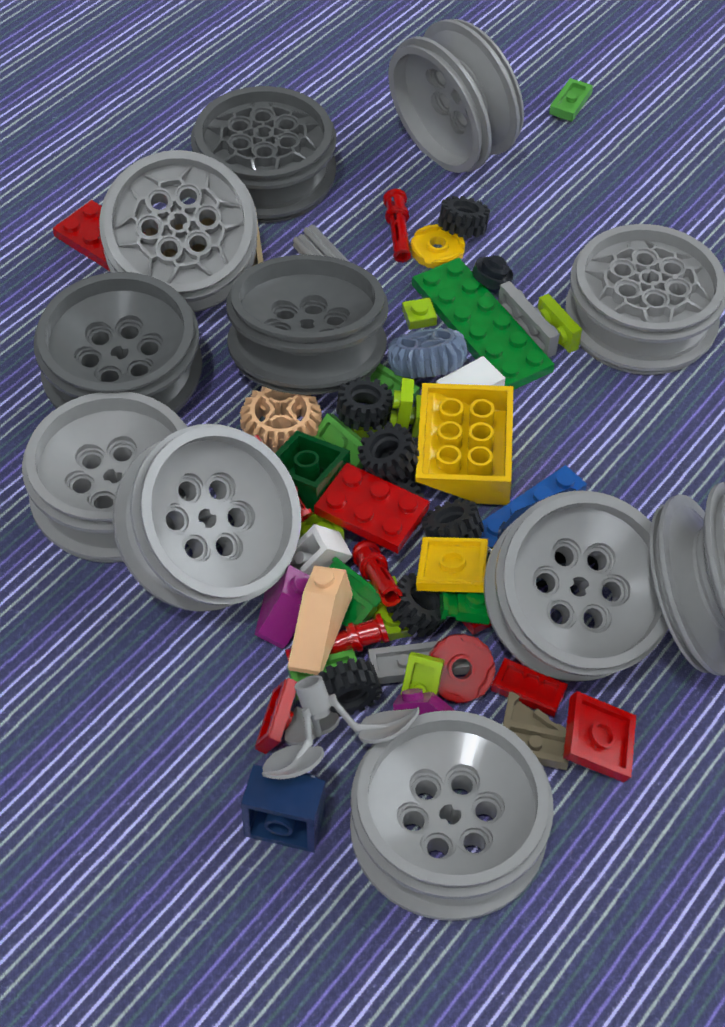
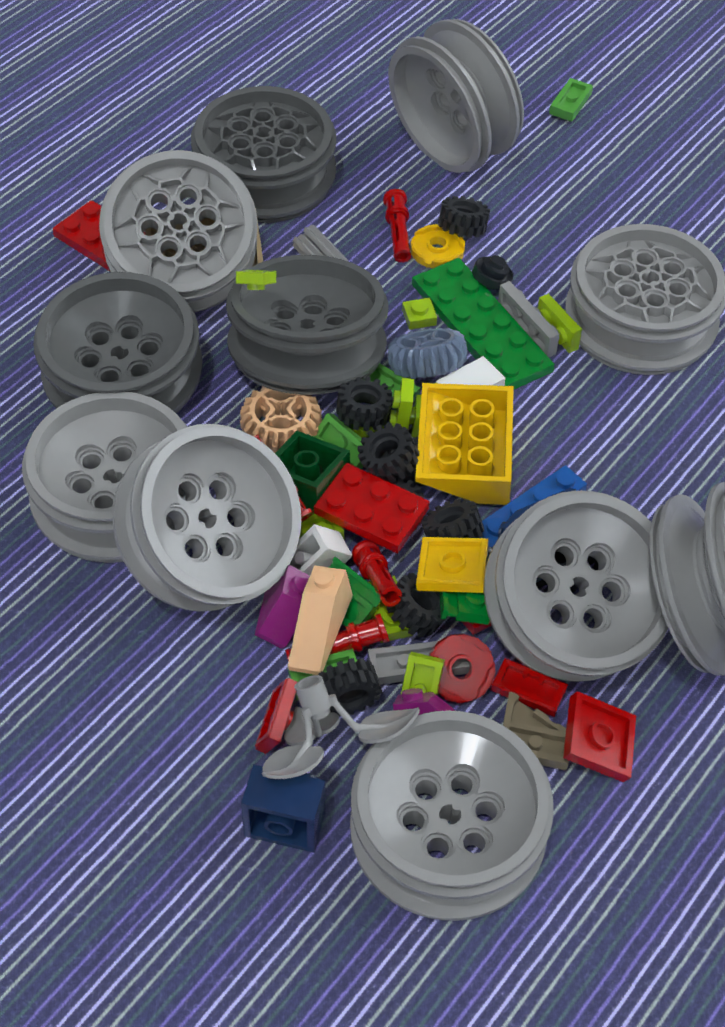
none -> lime plate [236,270,276,290]

